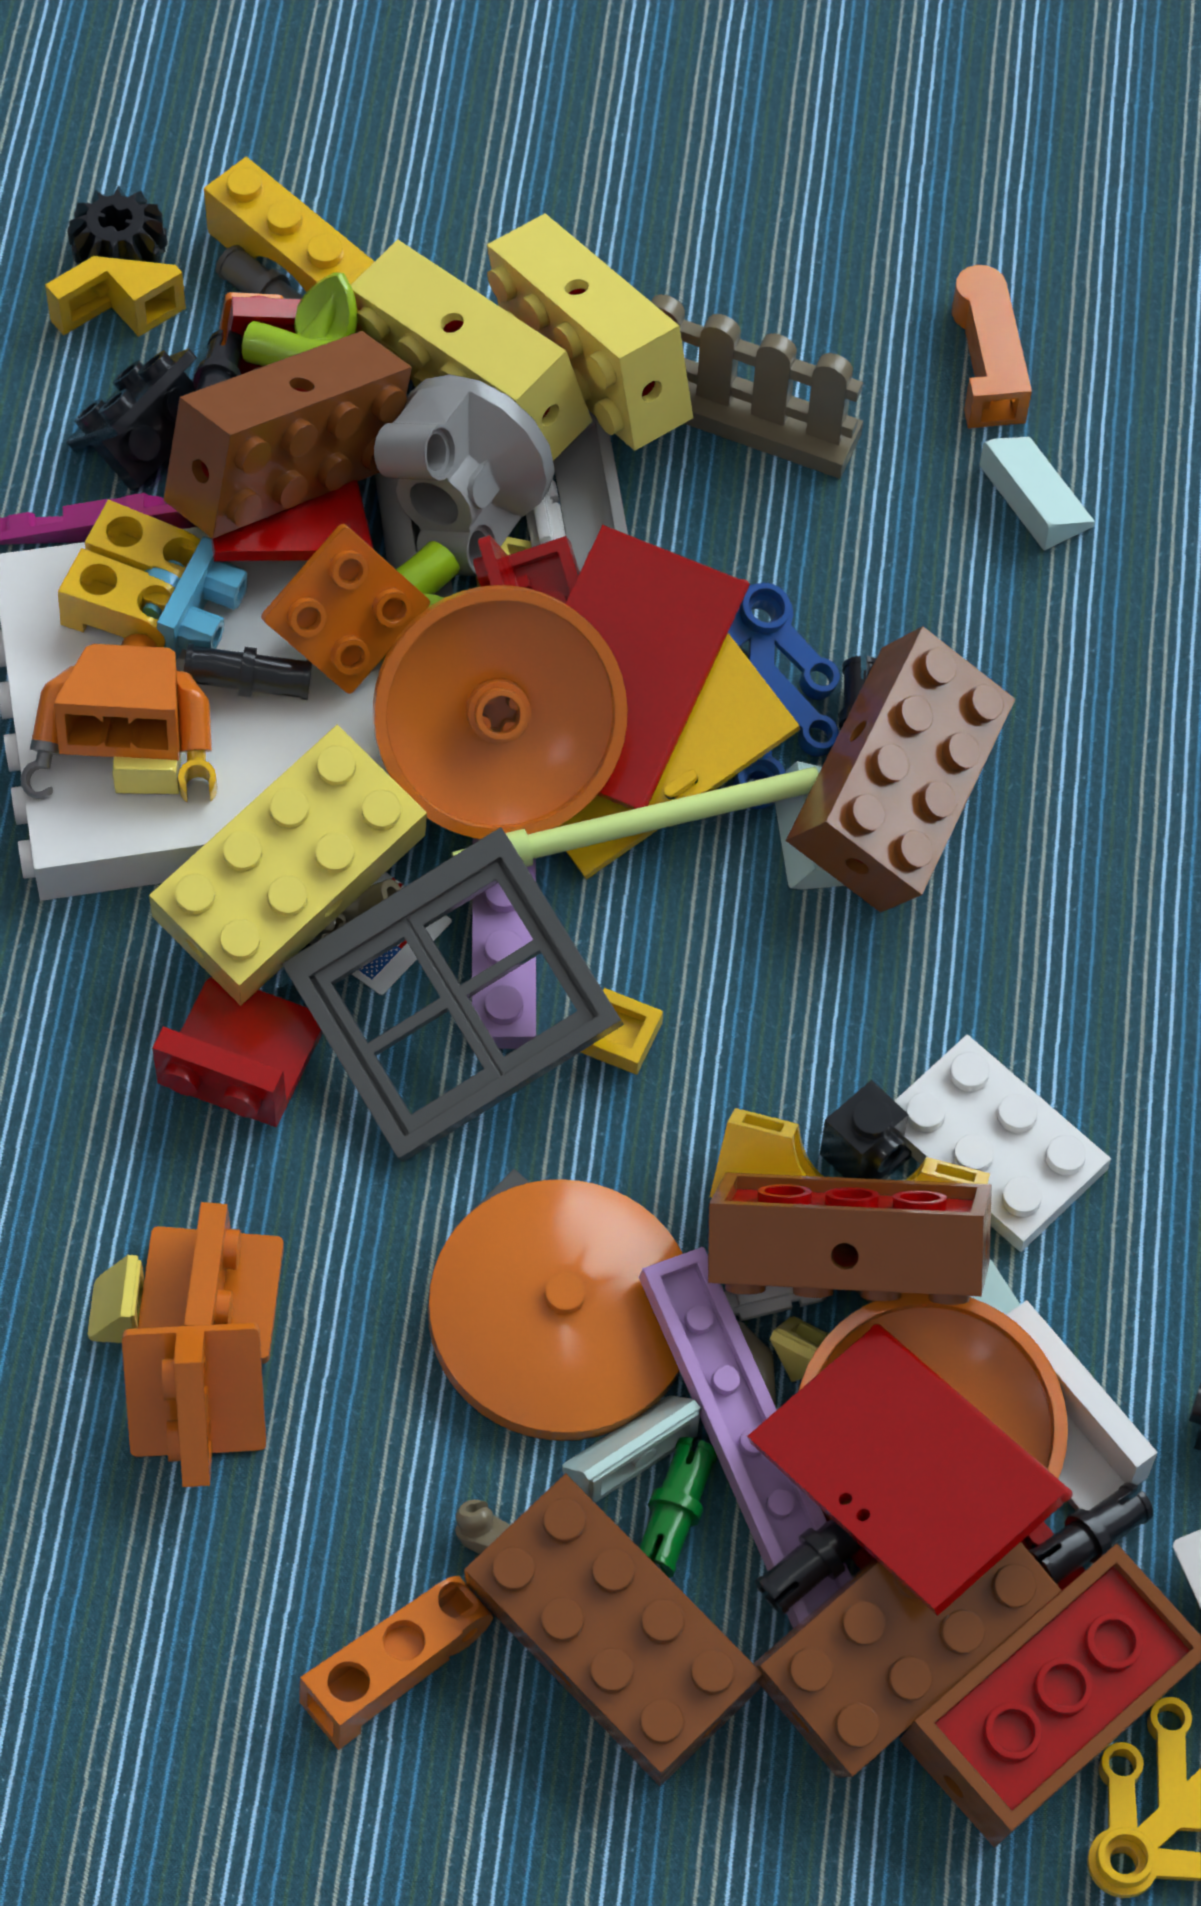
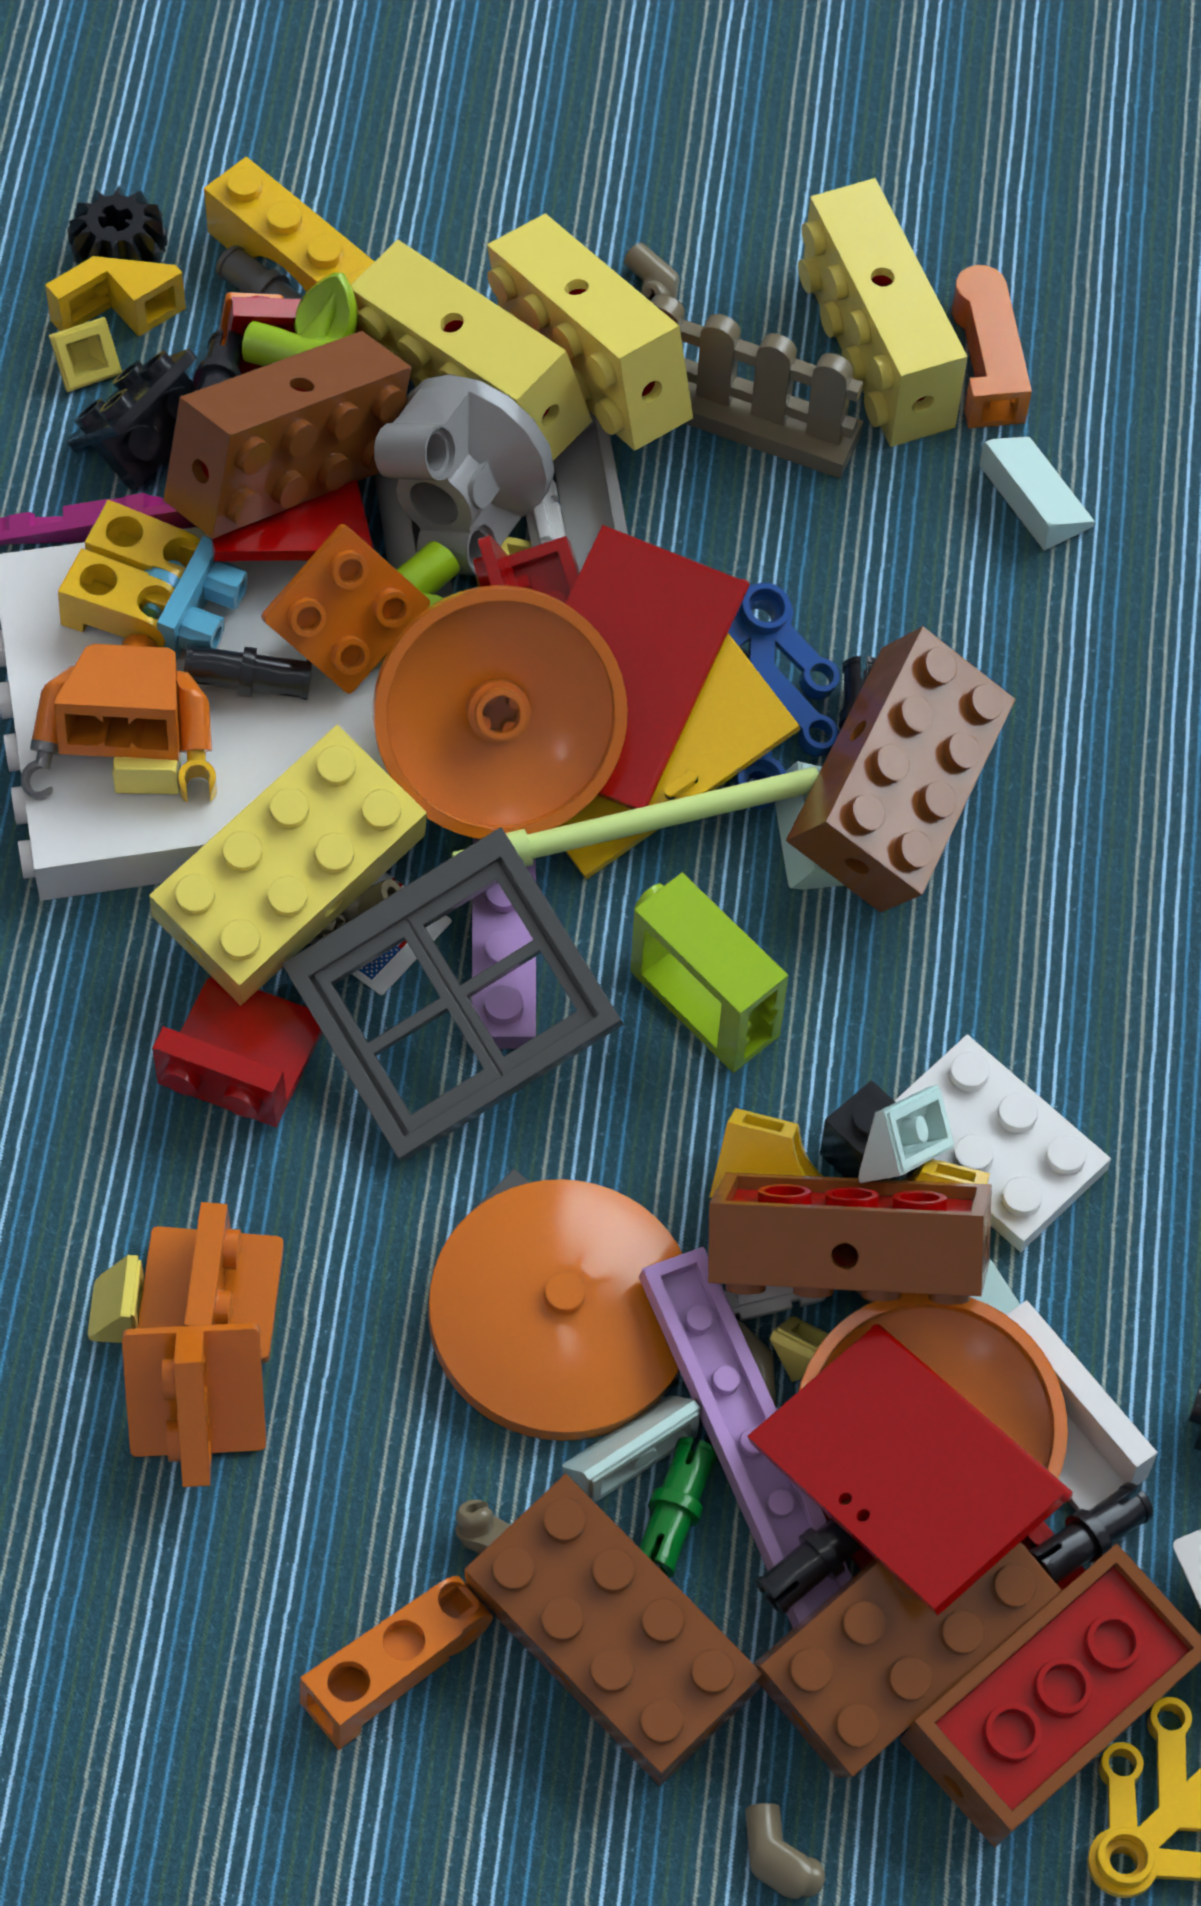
yellow plate [580,988,663,1075] -> none
none -> light yellow slope [49,317,122,392]
none -> dark tan arm [624,242,680,301]
none -> lime window [630,872,789,1073]
none -> dark tan arm [745,1803,825,1899]
none -> light yellow brick [798,178,968,447]
none -> light aqua slope [858,1085,954,1183]

